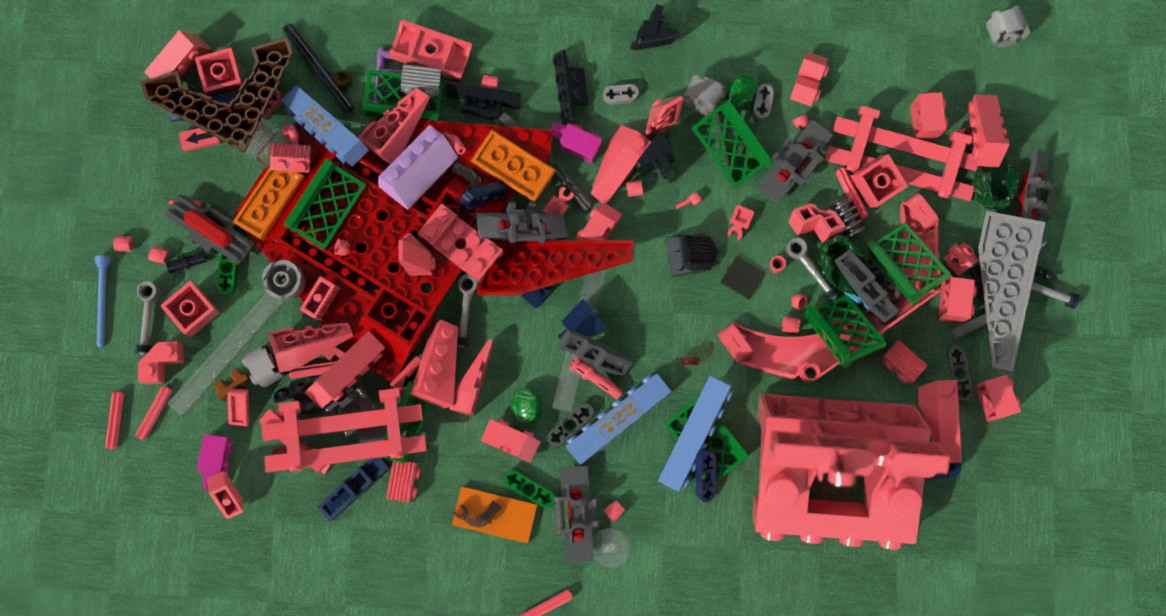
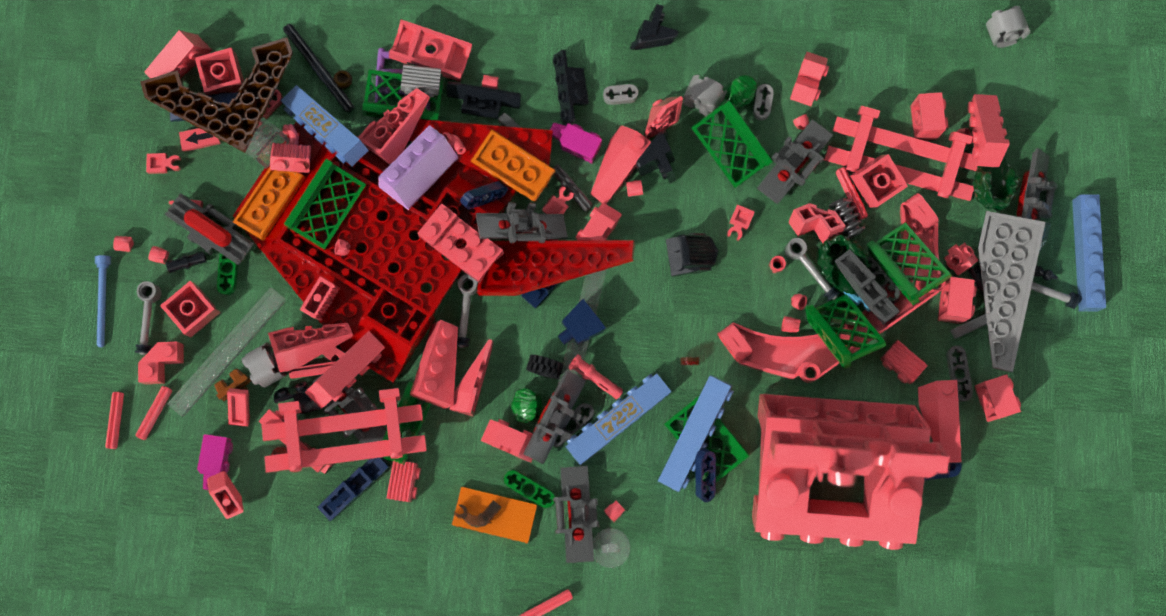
light grey brick [262,260,307,301] -> none
coral tile [390,356,421,396] -> none
coral wedge [399,233,436,275] -> none
clear smoke piece [451,161,481,194] -> none
dark grey slope [557,329,634,377] -> none
coral hand [675,193,702,209] -> none
clear smoke piece [720,256,765,300] -> none
none -> coral plate [146,153,181,174]
none -> dark grey piece [523,370,586,464]
none -> black tyre [526,354,564,380]
none -> medium blue brick [1072,195,1106,311]

